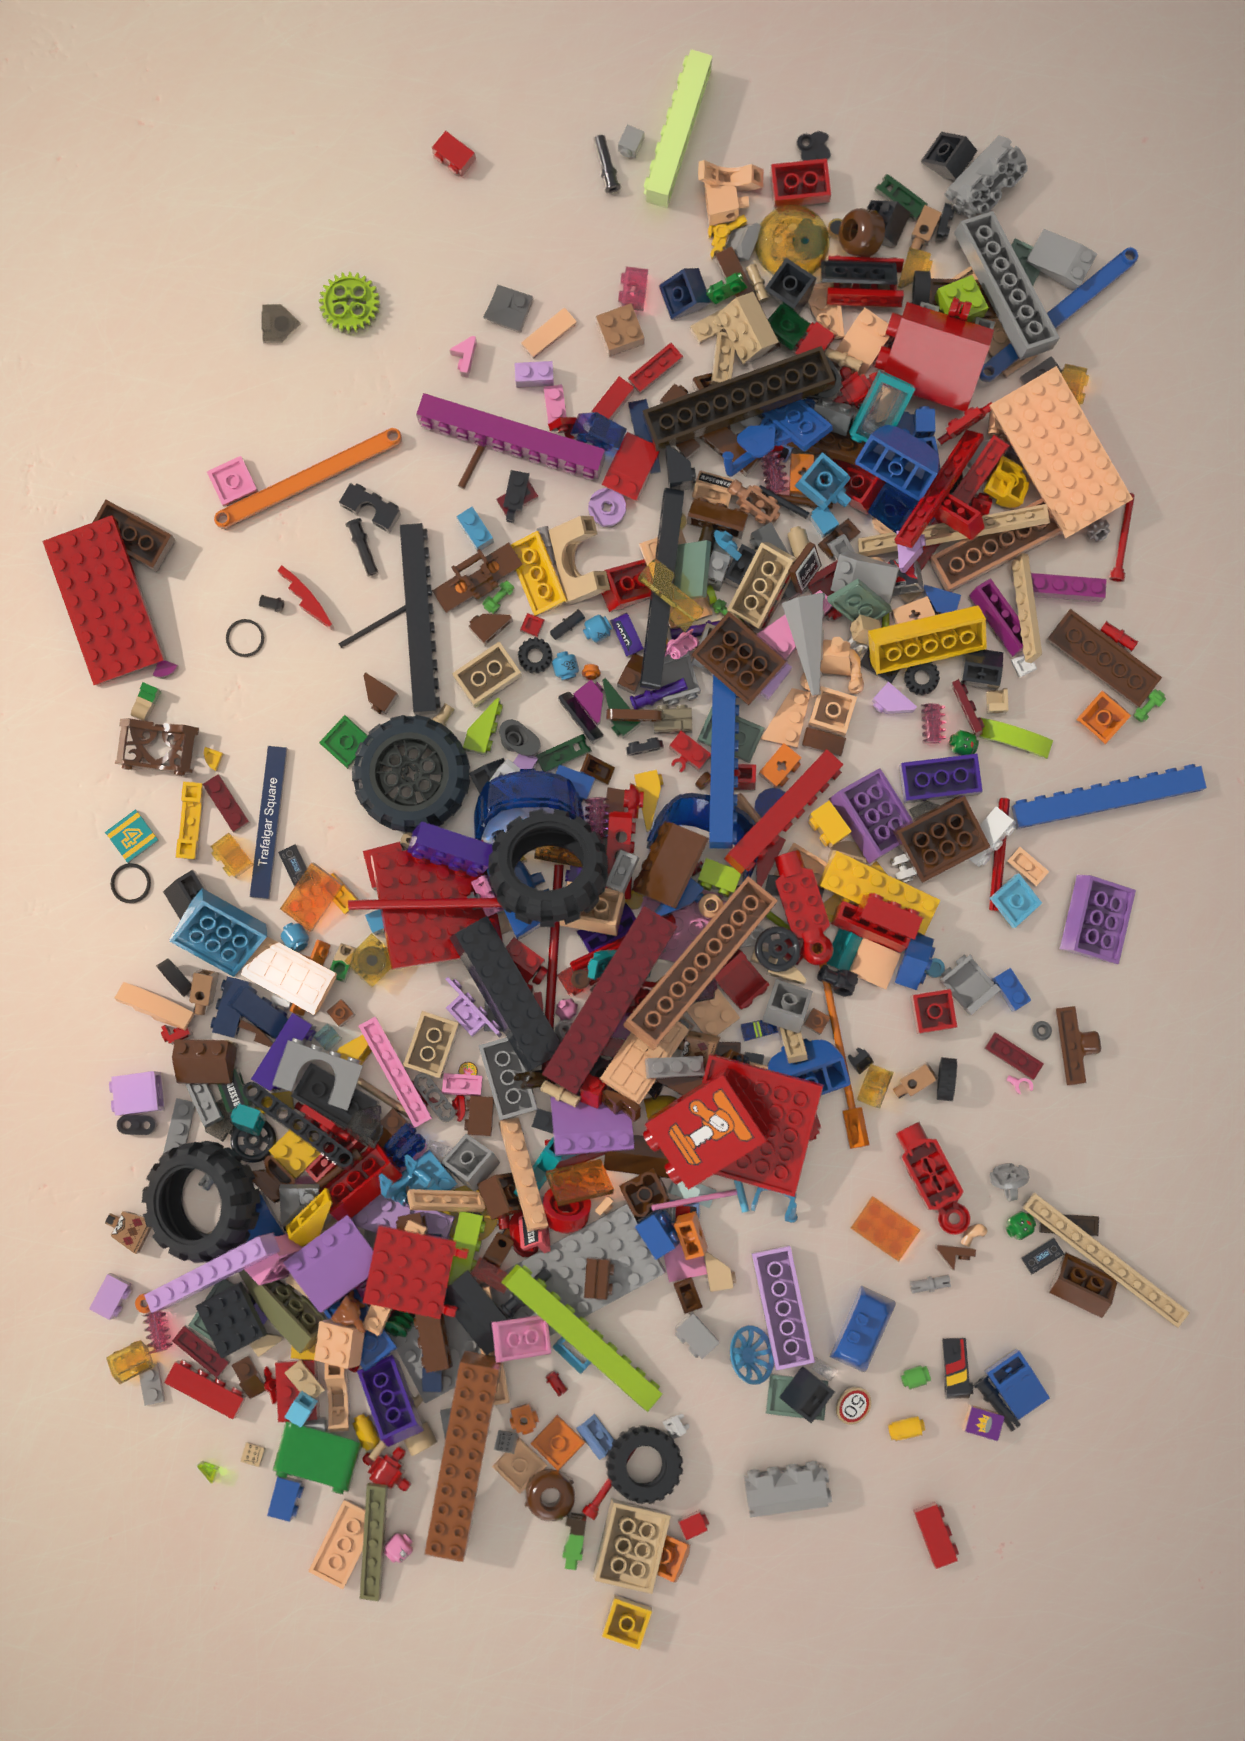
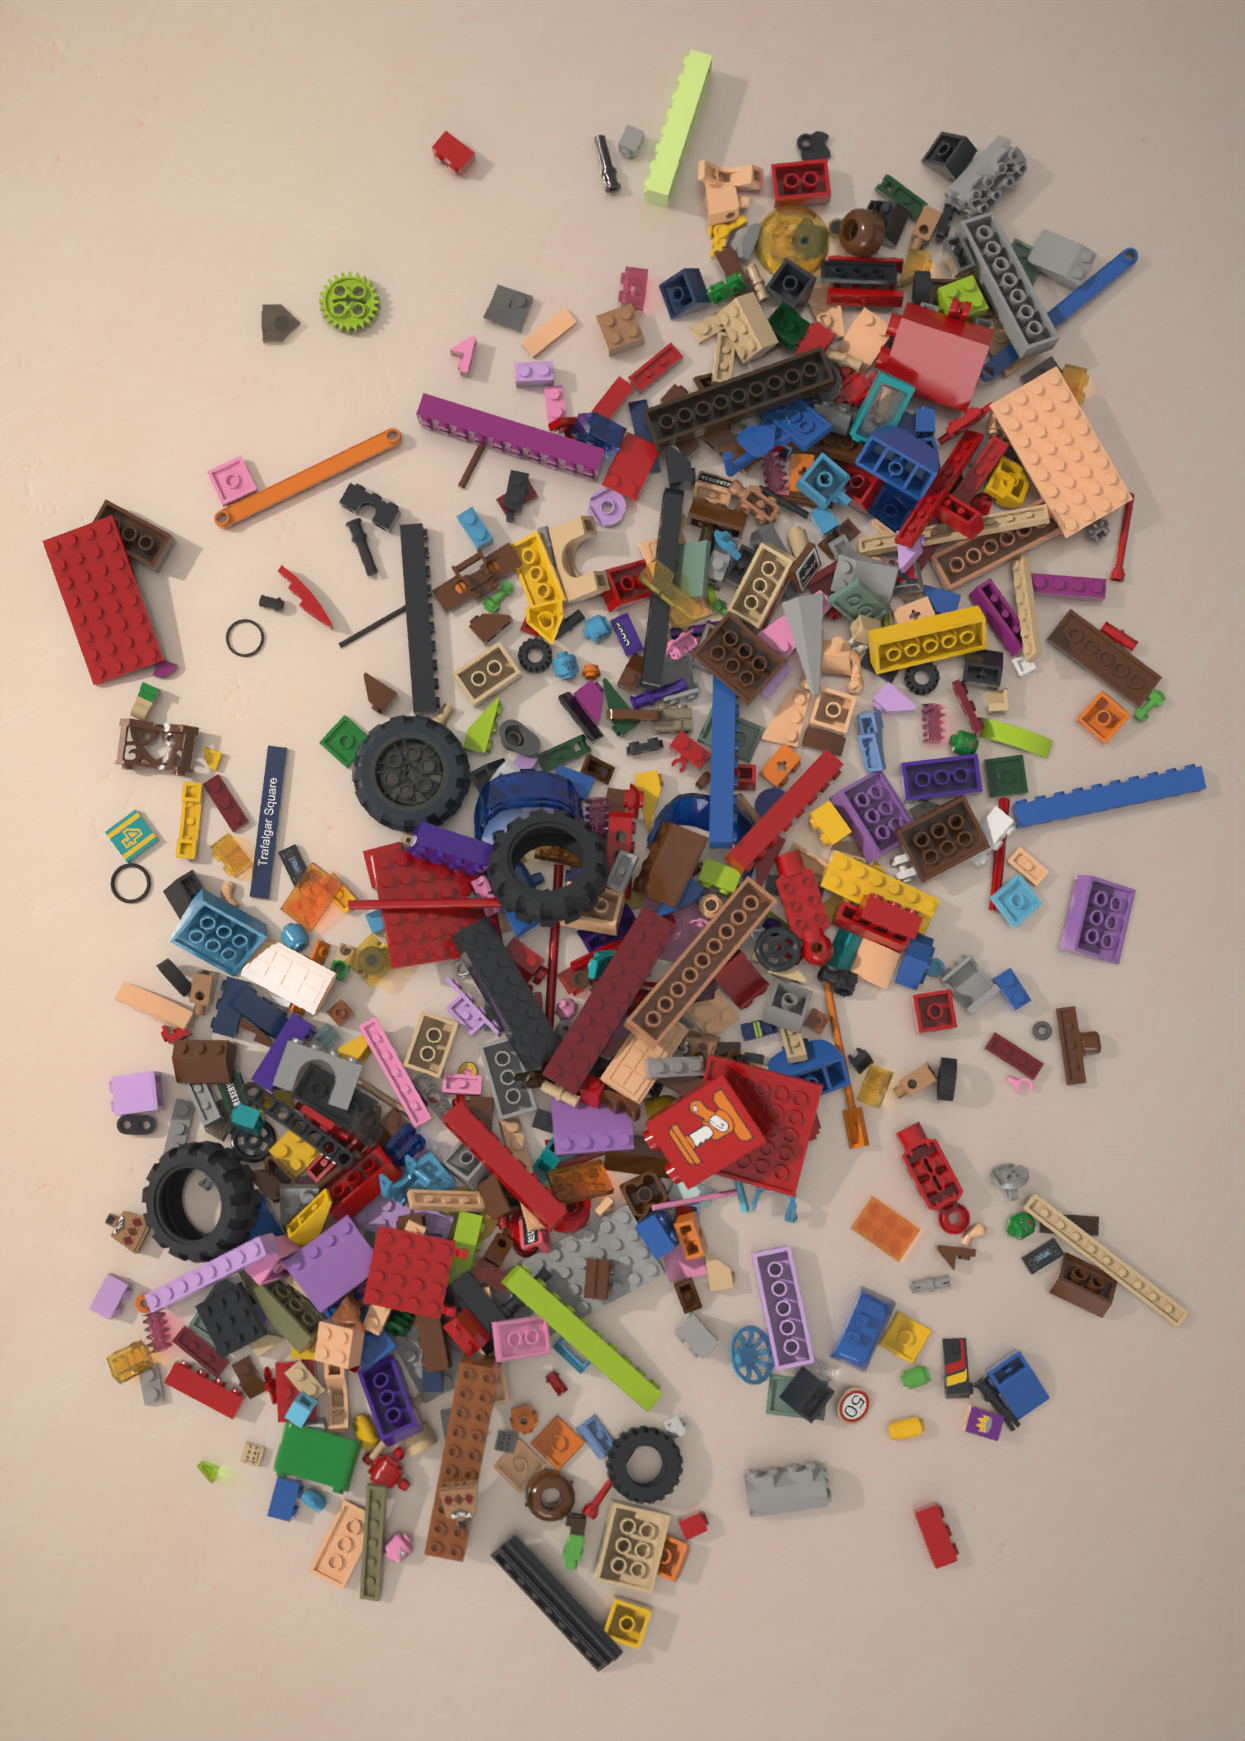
none -> light nougat arm [221,881,239,907]
none -> dark azure piece [300,1488,327,1514]
none -> medium nougat torso [439,1479,479,1529]
none -> red brick [442,1102,568,1232]
none -> red brick [443,1307,491,1357]
none -> white plate [453,959,470,978]
none -> black plate [490,1535,623,1672]
none -> yellow slope [526,598,564,646]
none -> dark purple tile [762,918,782,936]
none -> medium blue slope [856,709,886,772]
none -> yellow tile [879,1311,932,1365]
none -> dark grey torso [942,233,976,277]
none -> dark green plate [984,754,1028,798]

